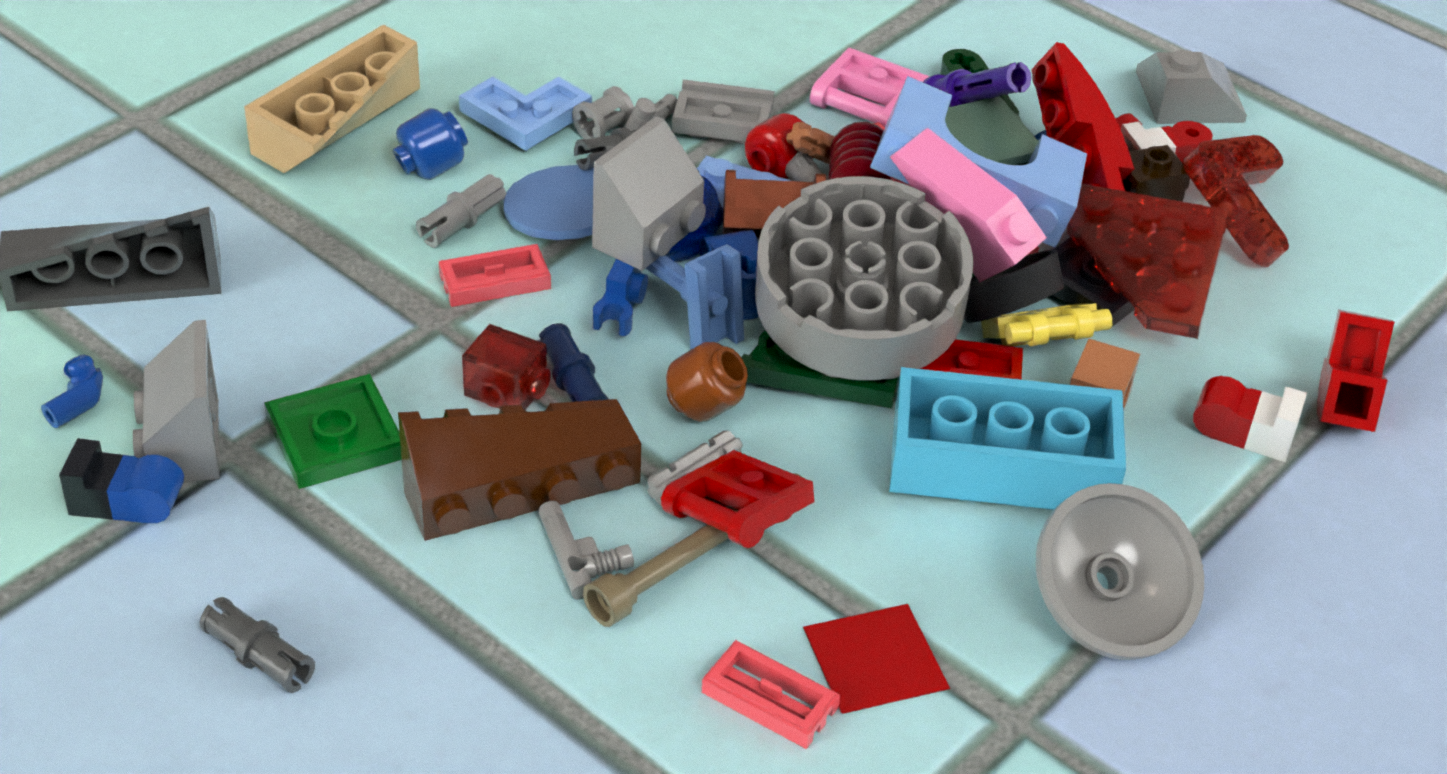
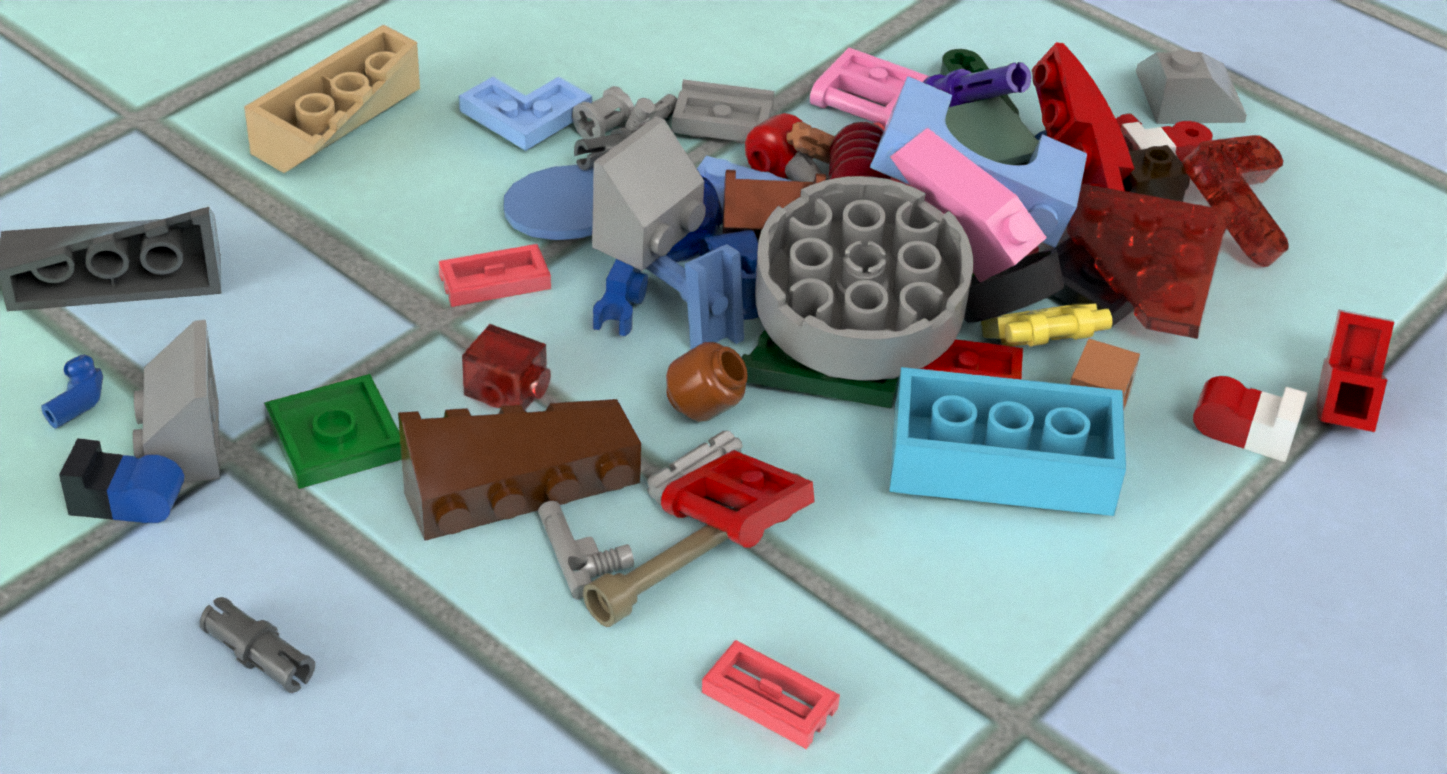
blue head [393,108,468,180] -> none
light grey axle [416,174,507,248] -> none
dark blue pin [538,323,609,402] -> none
red sticker [803,604,950,714] -> none
light grey dish [1036,483,1204,660] -> none

